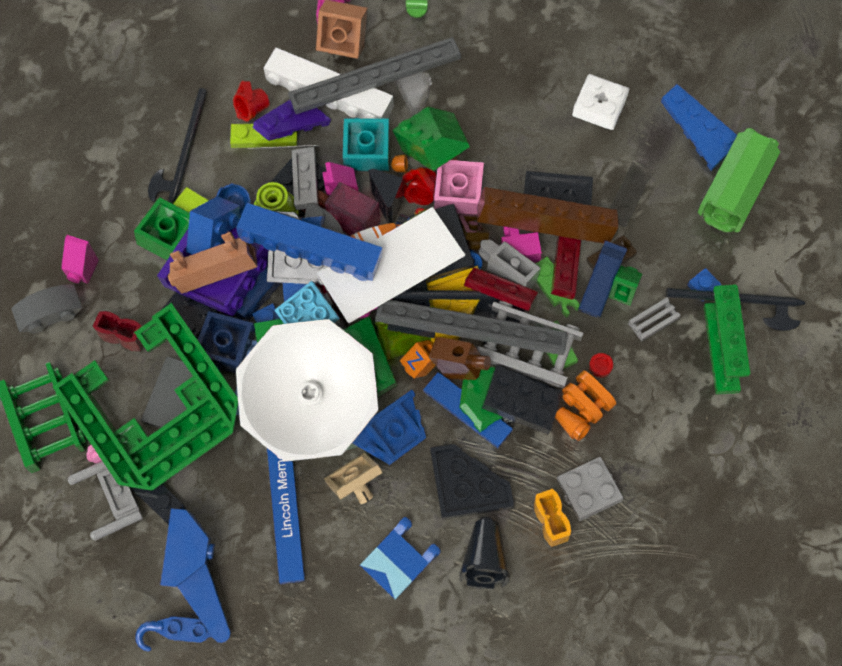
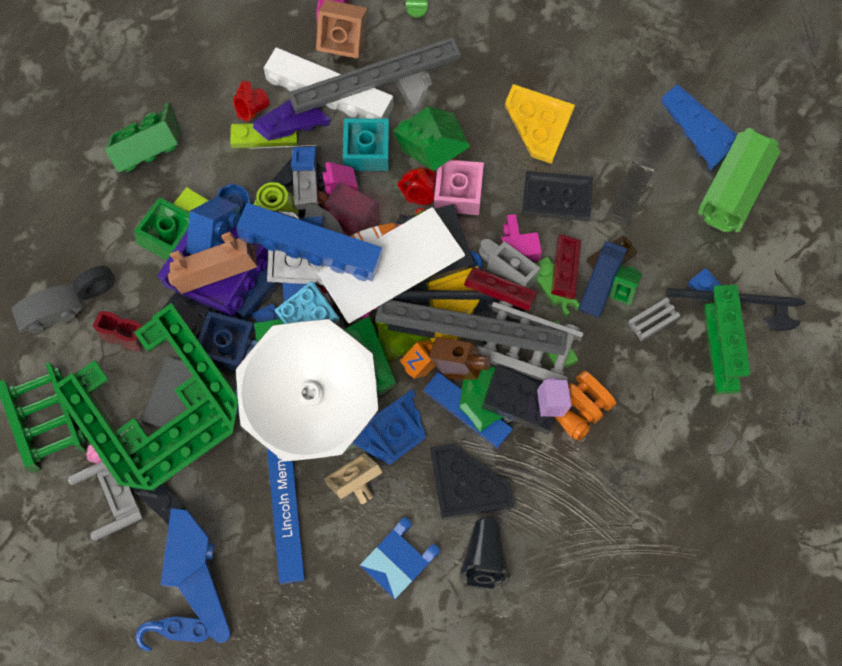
dark pink slope [61,235,99,284] -> none
black piece [148,88,207,204] -> none
black slope [368,168,404,224] -> none
orange hinge [391,155,408,173] -> none
dark brown plate [458,214,489,250] -> none
reddish brown brick [477,187,619,244] -> none
light orange brick [534,489,571,547] -> none
light grey plate [557,457,623,522] -> none
white brick [572,74,629,130] -> none
red tile [589,353,613,378] -> none
none -> black tyre [73,266,115,300]
none -> green wedge [105,102,181,173]
none -> blue plate [291,147,317,171]
none -> yellow plate [505,84,575,164]
none -> lavender brick [537,378,571,417]

